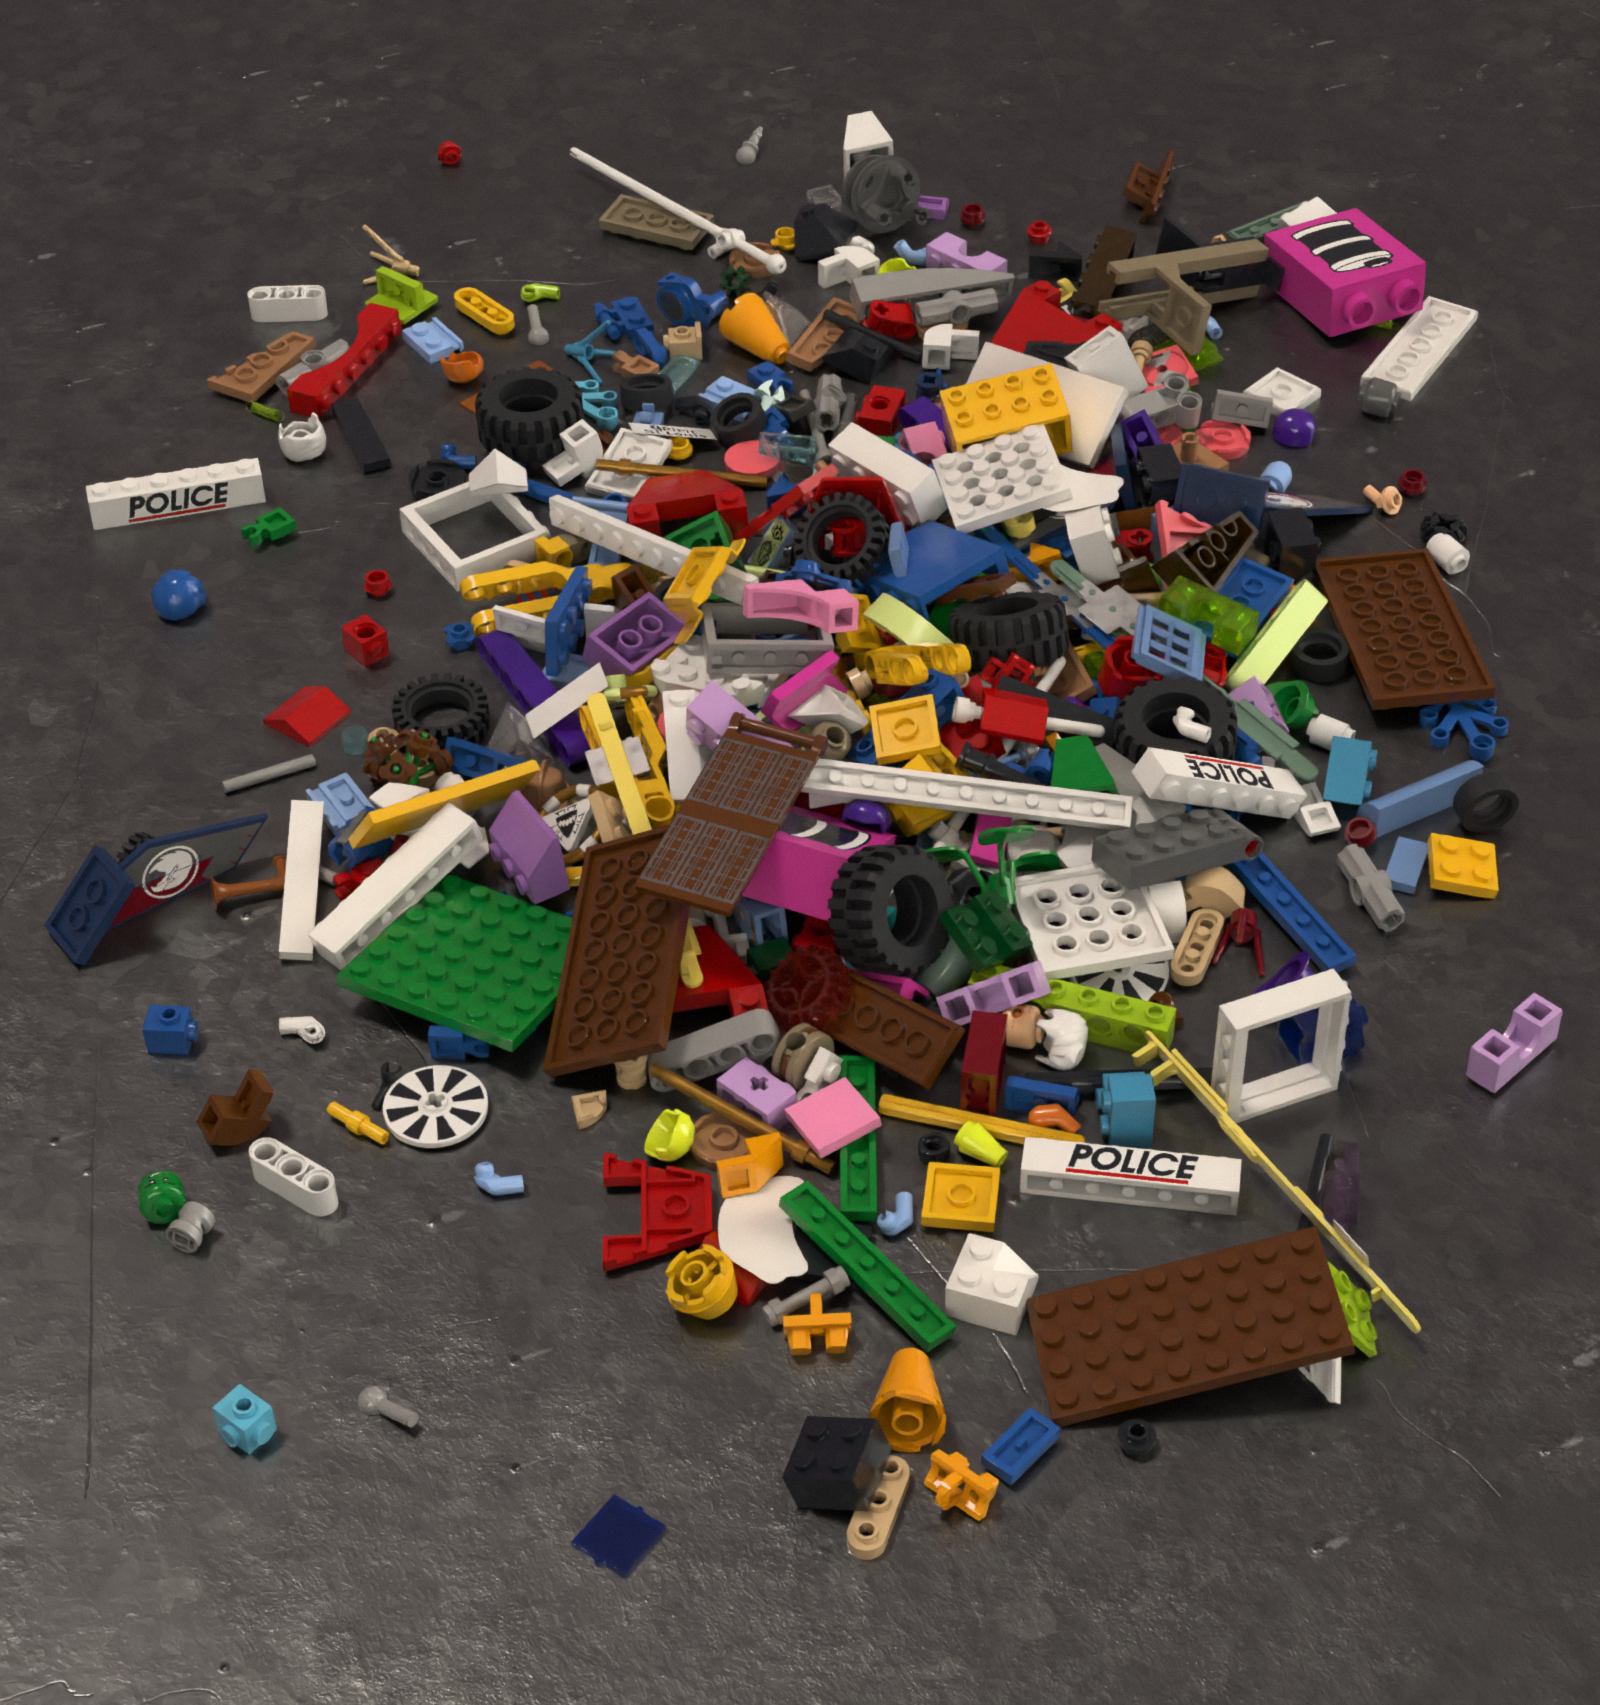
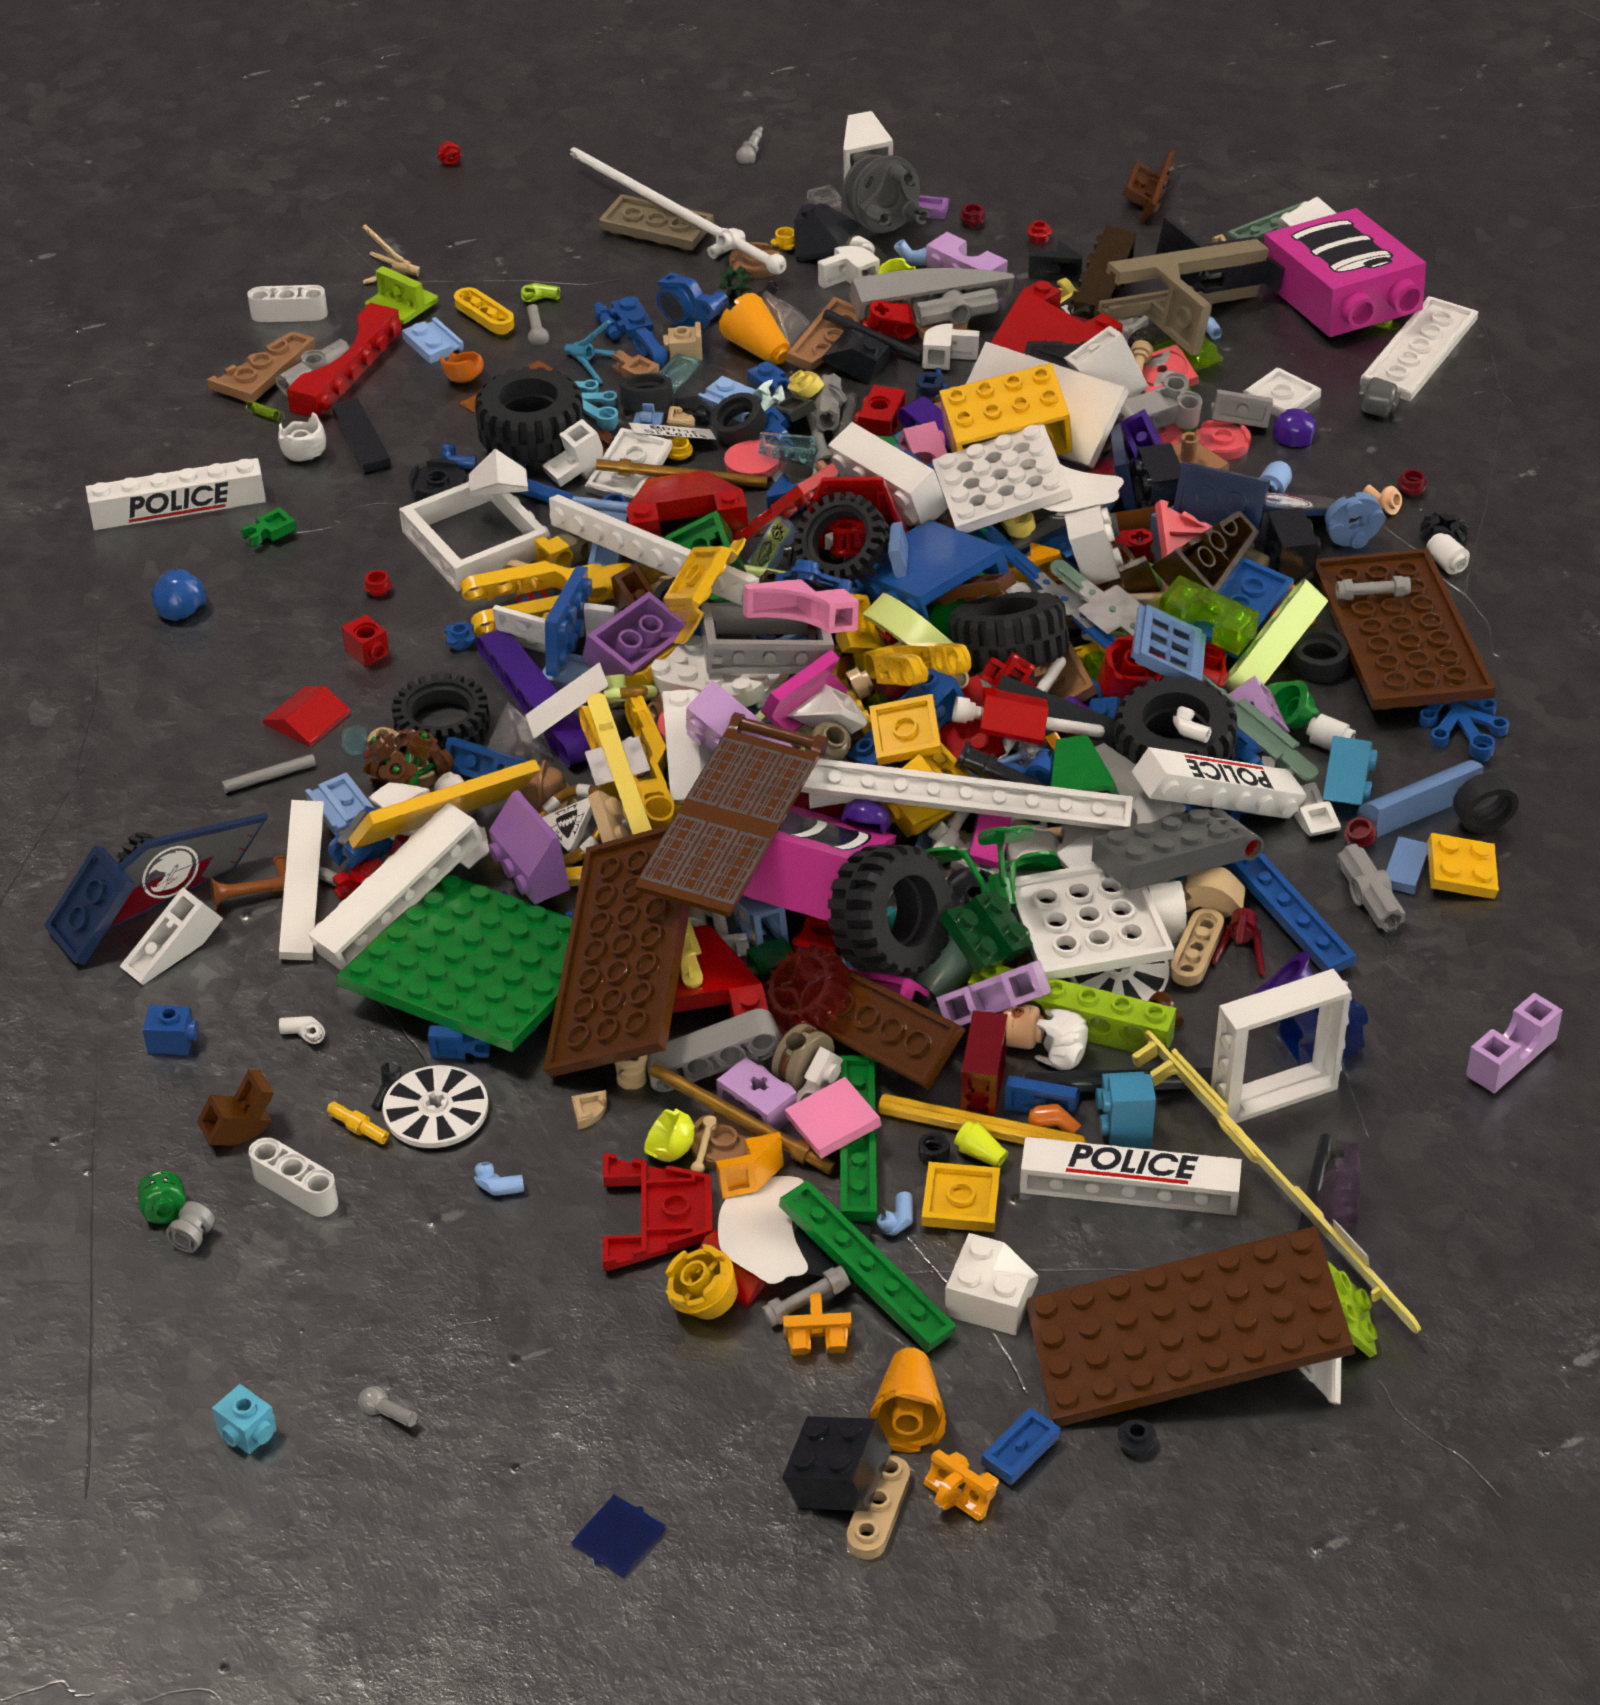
none -> white slope [120,887,223,985]
none -> tan tile [667,406,695,428]
none -> tan hinge [691,1115,717,1173]
none -> light yellow plate [787,370,824,399]
none -> medium blue plate [1324,492,1386,549]
none -> light grey bar [1335,576,1411,600]

